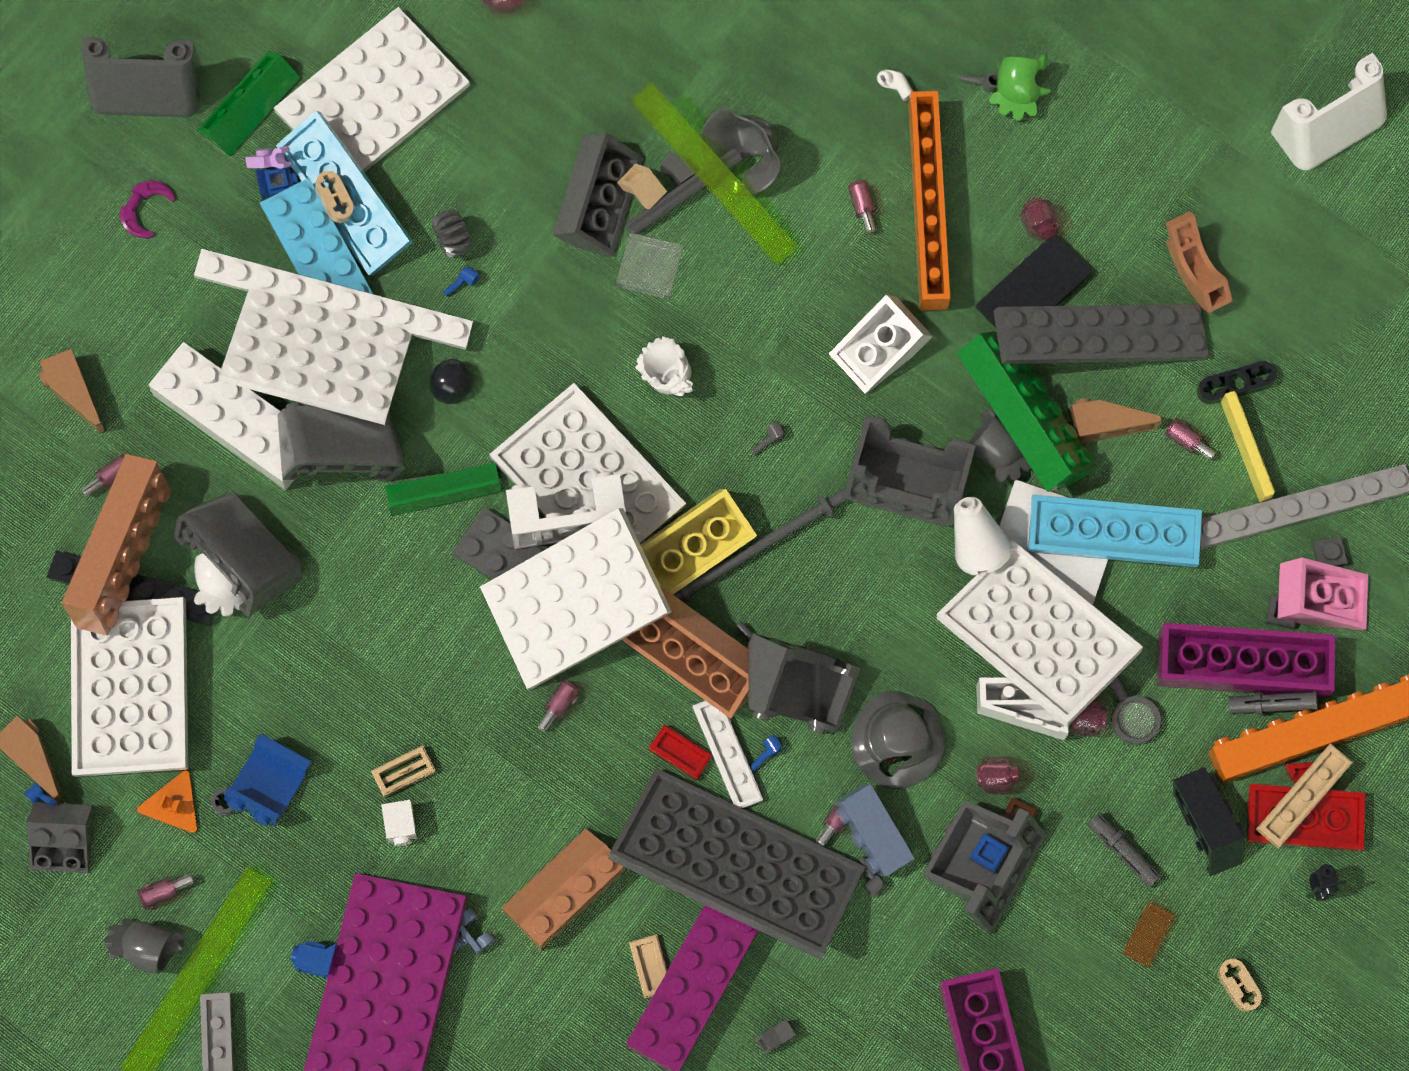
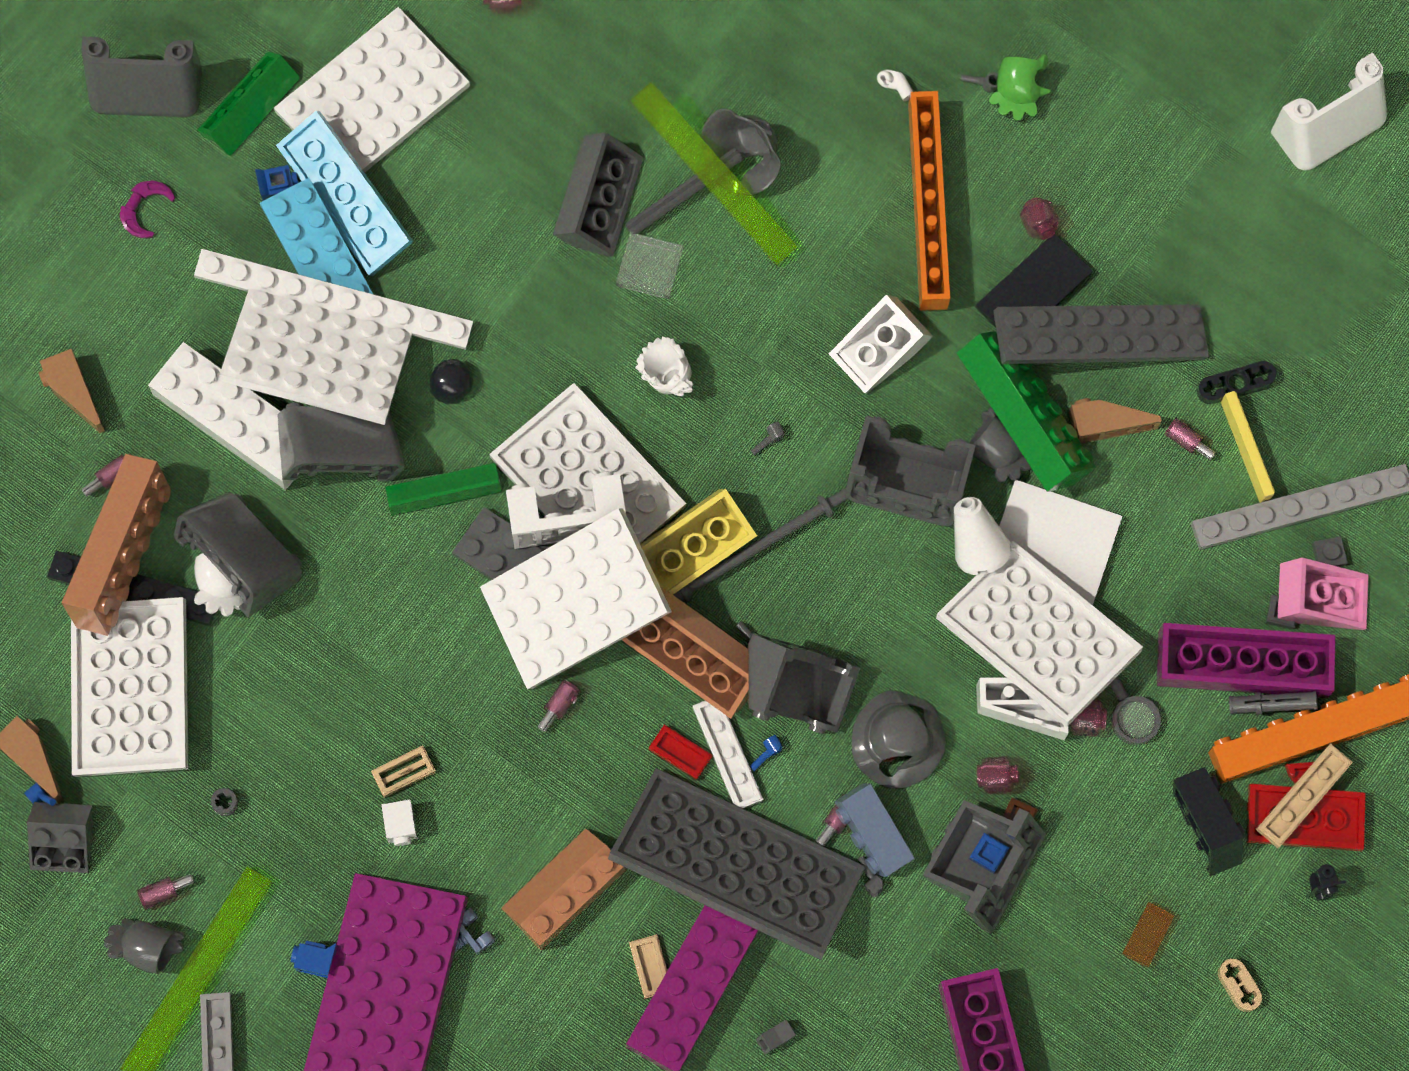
orange piece [137,770,197,833] -> none
blue panel [224,733,311,827] -> none
lavender plate [245,146,292,169] -> none
tan beam [315,171,354,223] -> none
dark grey gear [432,209,471,258] -> none
blue hand [443,267,480,297] -> none
tan panel [617,164,667,209] -> none
dark grey piece [660,152,695,186] -> none
clear pink piece [848,180,876,233] -> none
medium azure plate [1028,494,1202,567] -> none
dark grey pin [1087,812,1162,888] -> none
nougat arch [1166,211,1233,313] -> none

